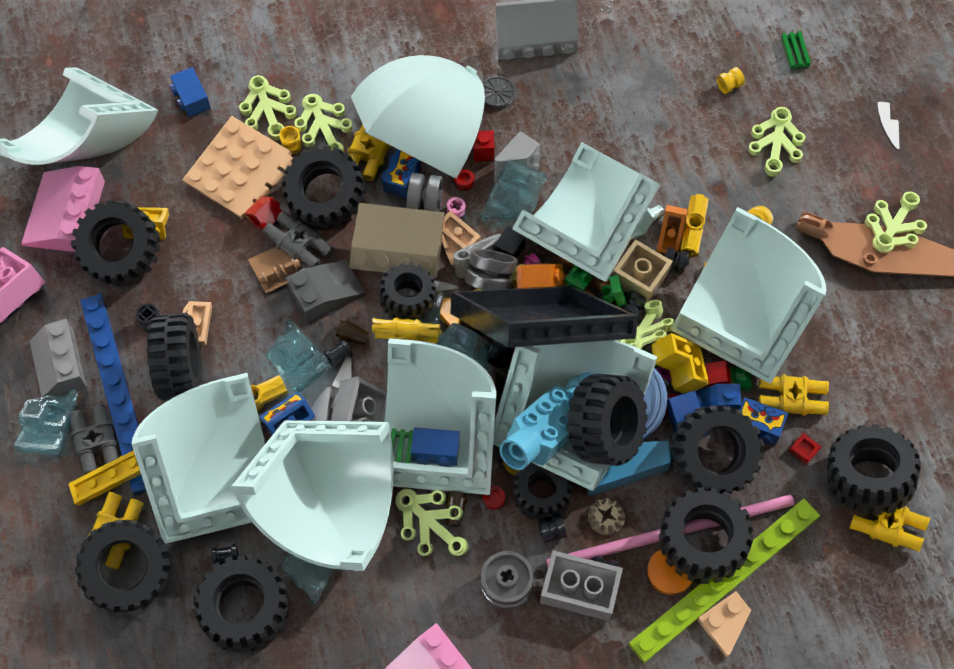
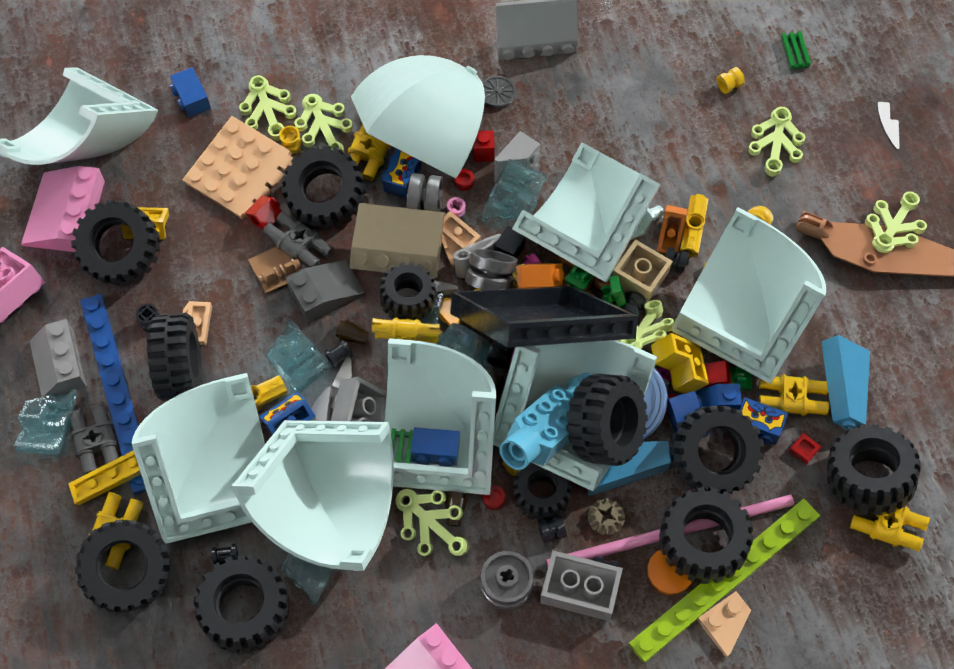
none -> dark azure slope [822,335,870,430]

